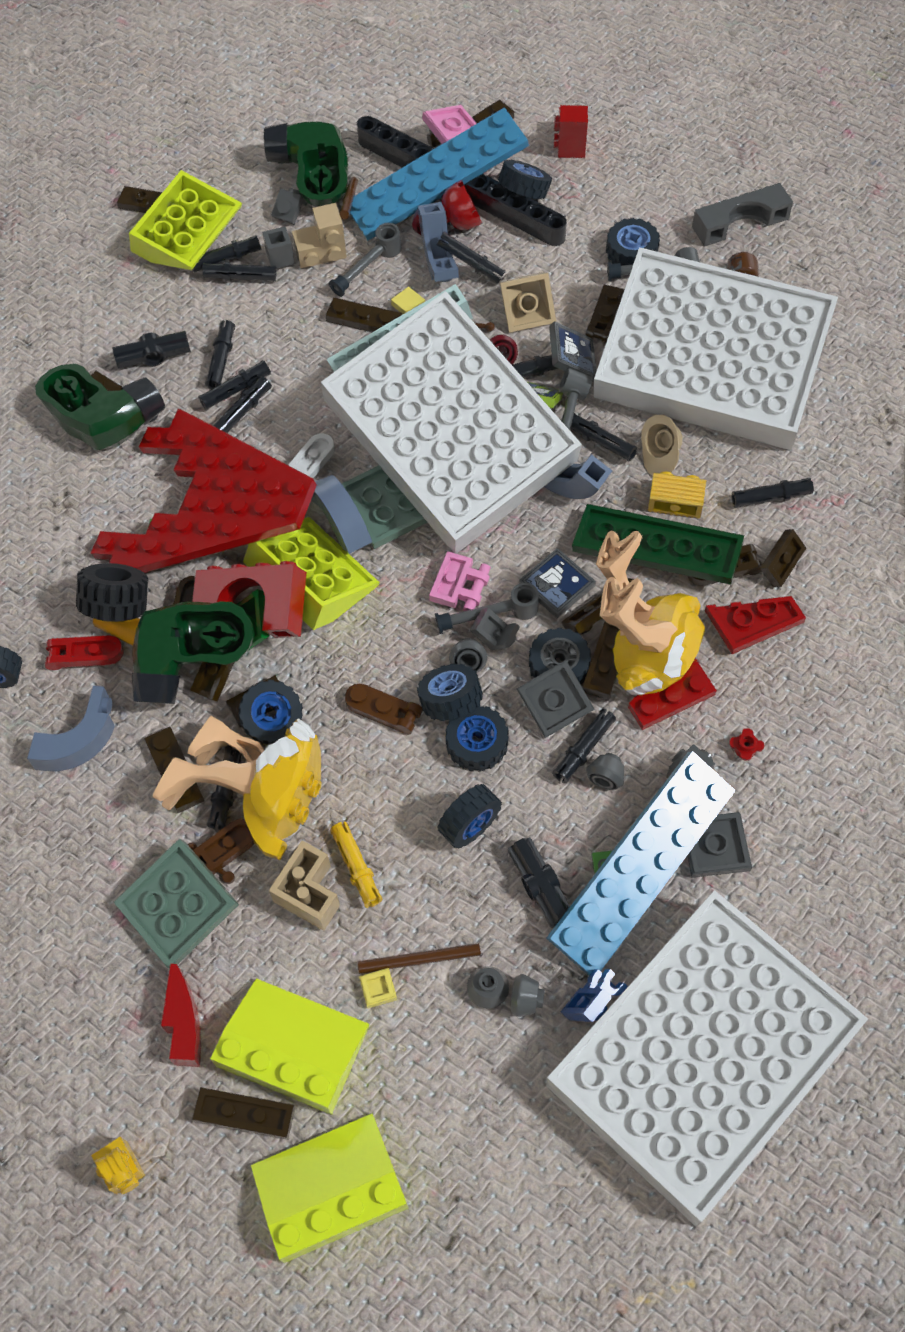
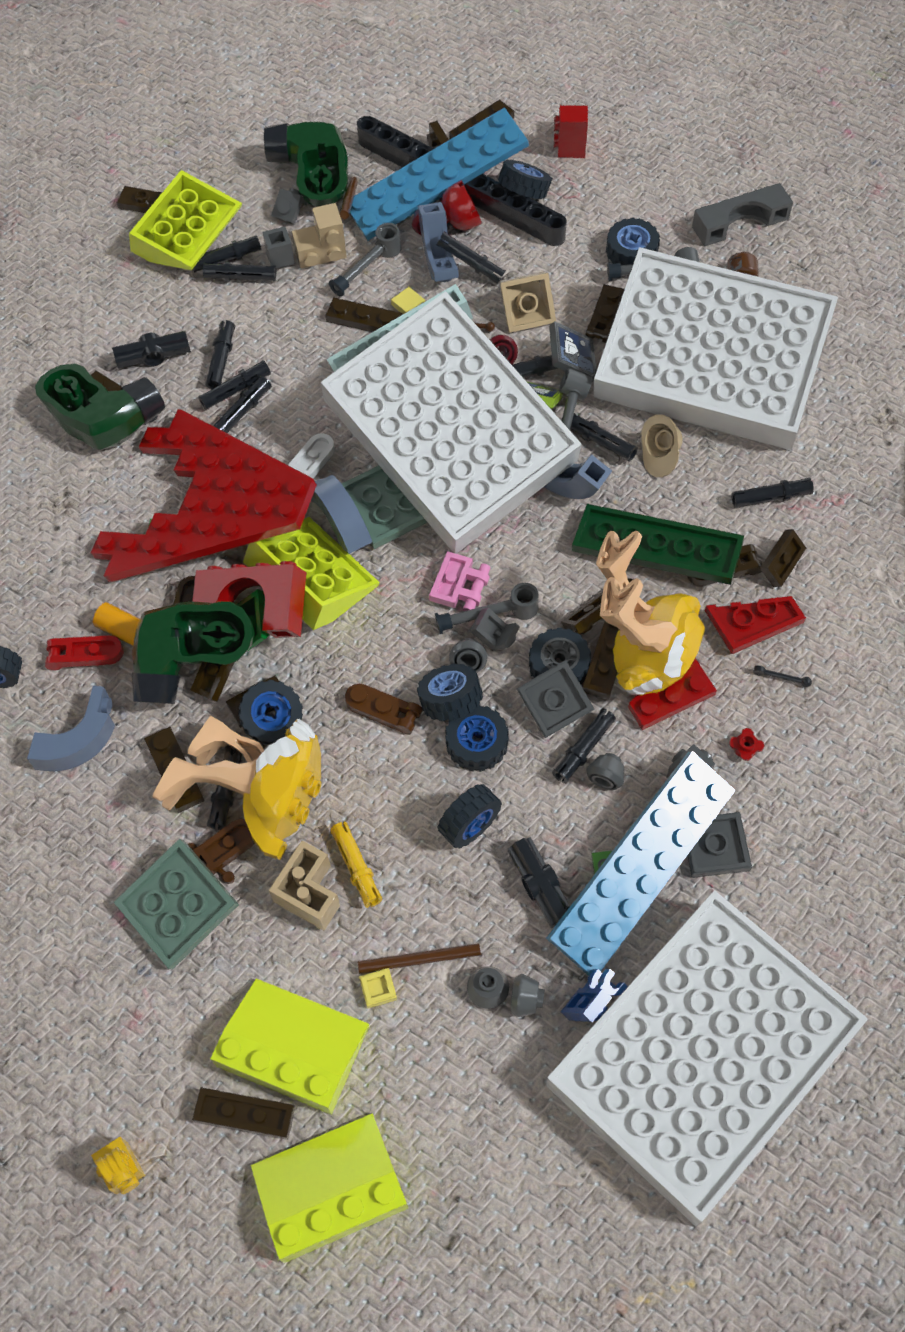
black tyre [76,563,148,622] -> none
red slope [161,963,201,1067] -> none
bright pink tile [421,105,476,144] -> none
tile [519,548,596,618] -> none
yellow brick [648,471,707,519] -> none
none -> black hinge [753,665,812,688]

